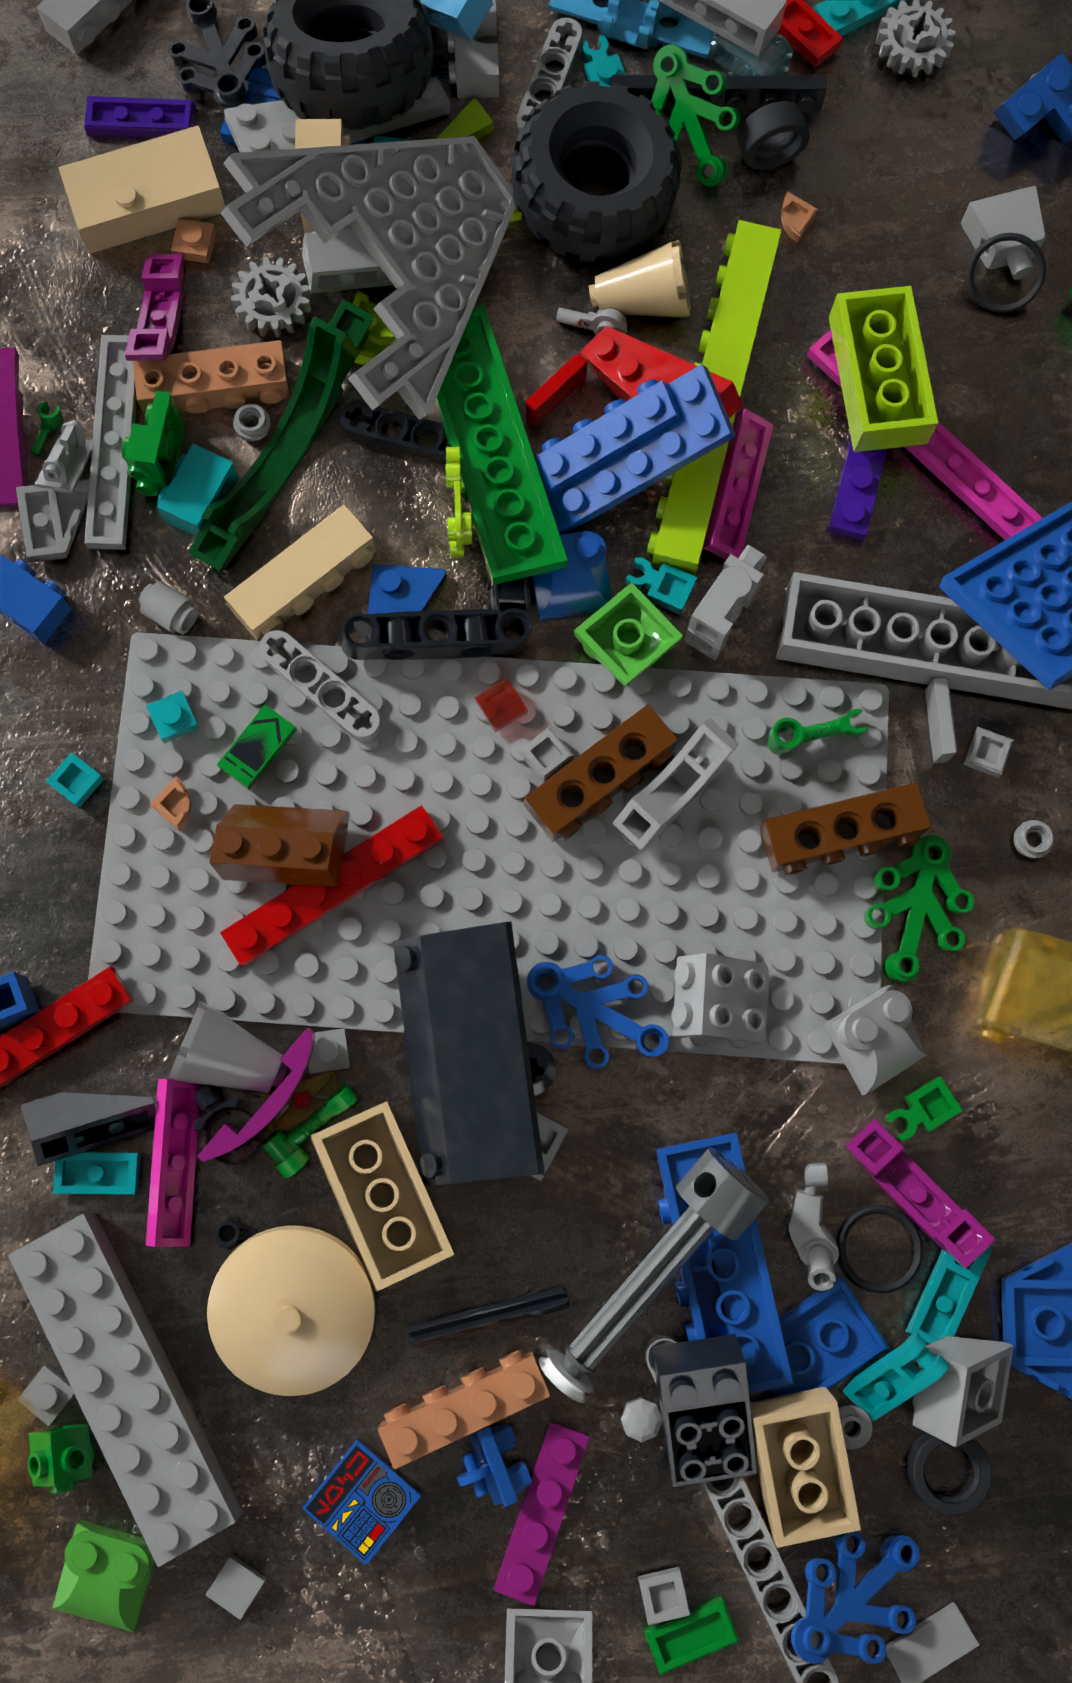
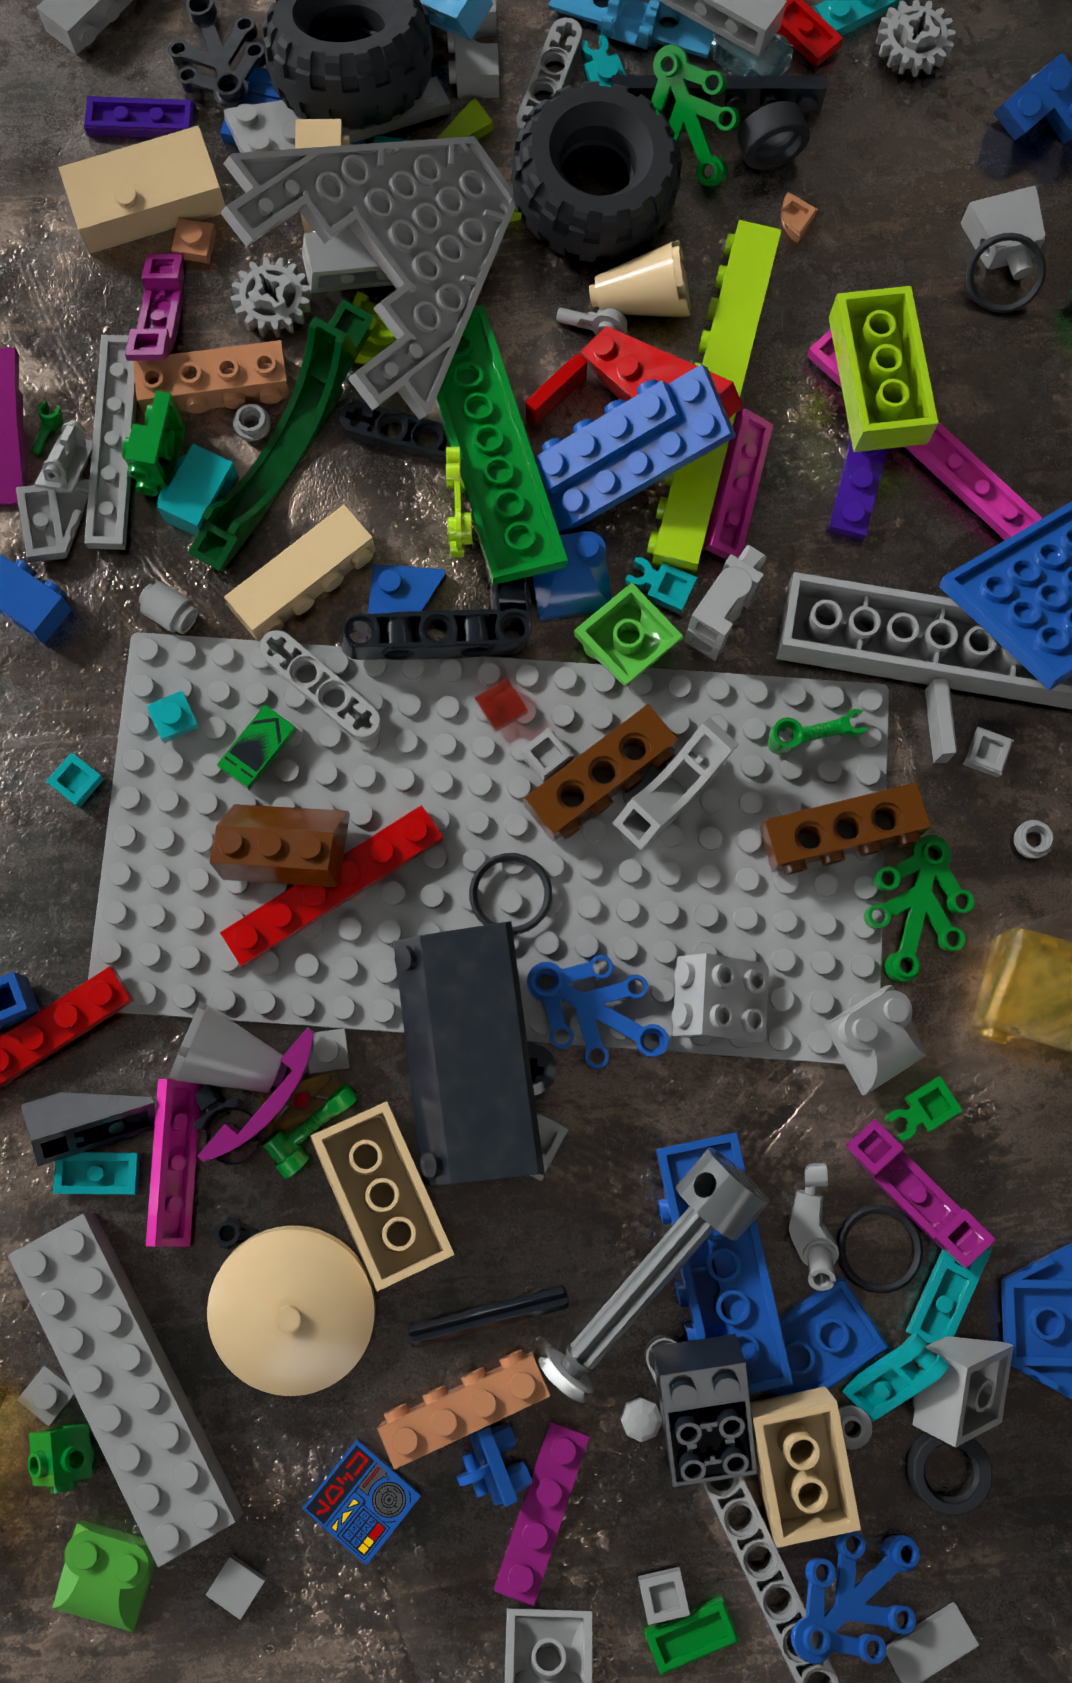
nougat tile [149,776,191,833] -> none
none -> black tyre [469,853,552,935]

